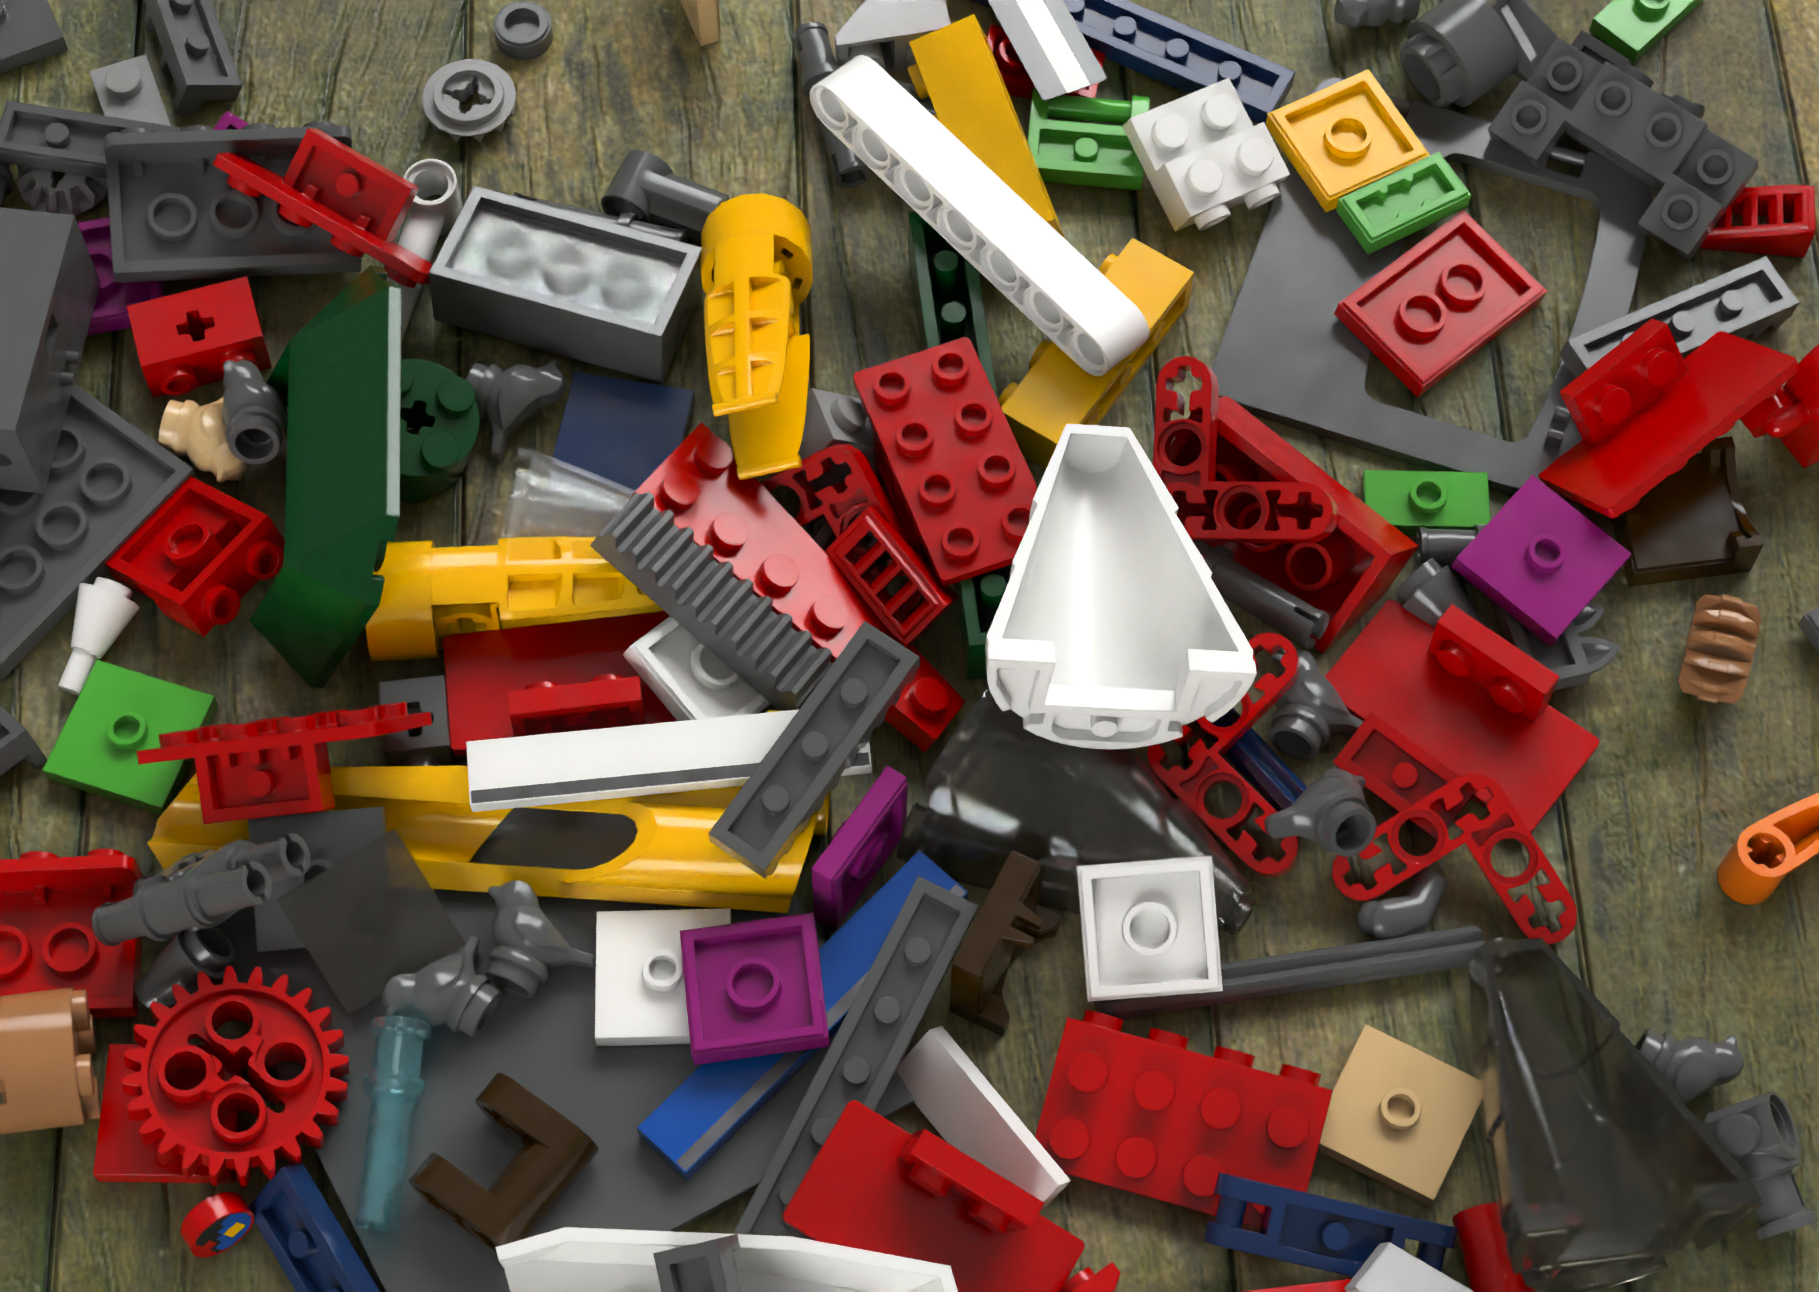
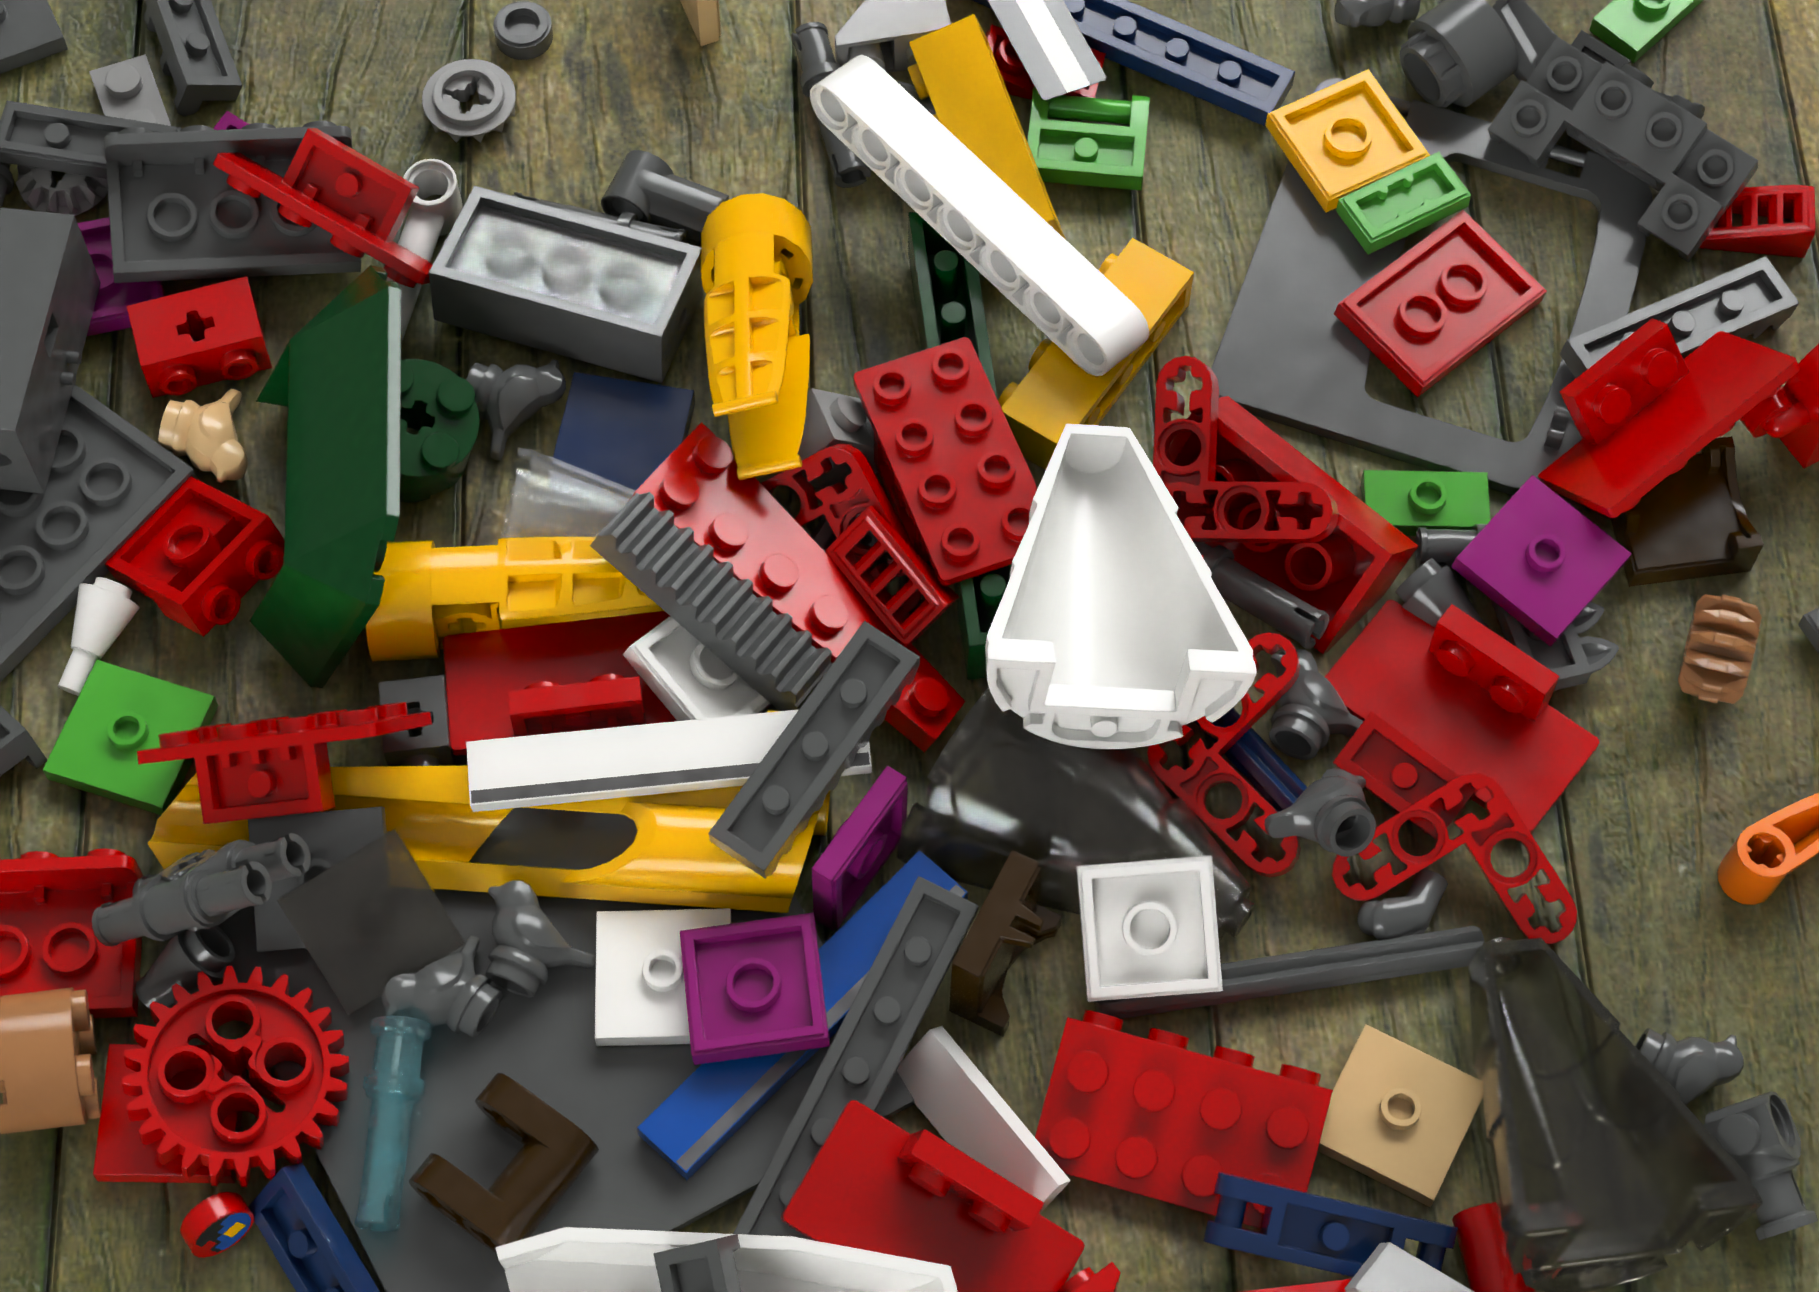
dark grey animal [222,360,288,464] -> none
white plate [1122,78,1290,232] -> none

